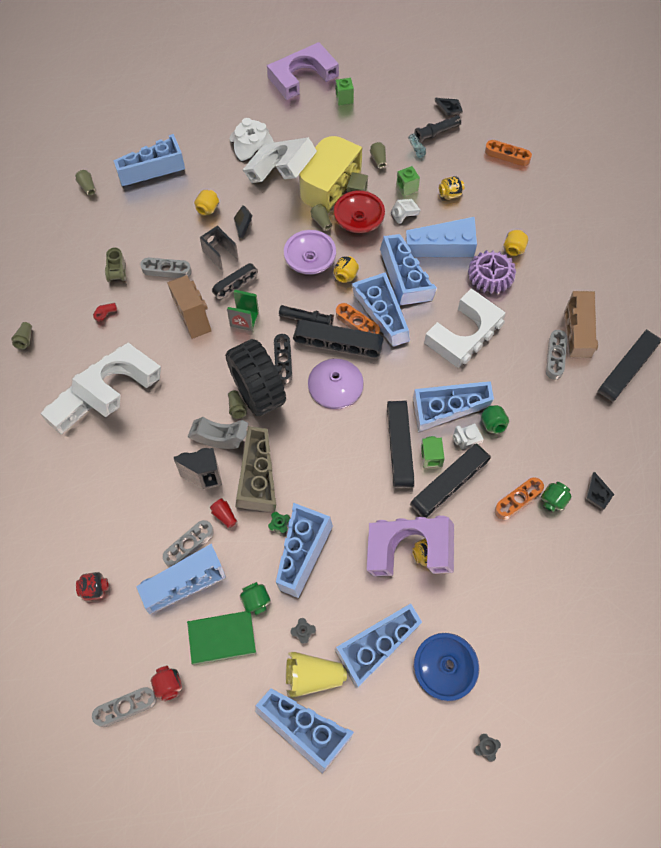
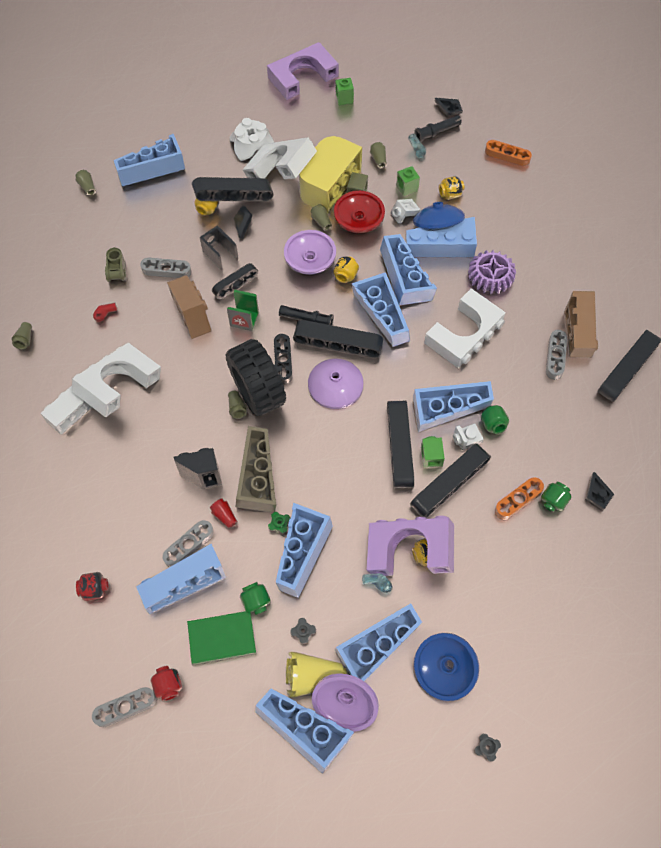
light grey arch [188,417,248,449] -> none
orange beam [336,303,380,335] -> none
yellow head [503,230,529,256] -> none
none -> black beam [192,177,274,201]
none -> lavender dish [312,674,379,732]
none -> clear light blue arm [362,573,393,593]
none -> blue dish [413,202,465,229]

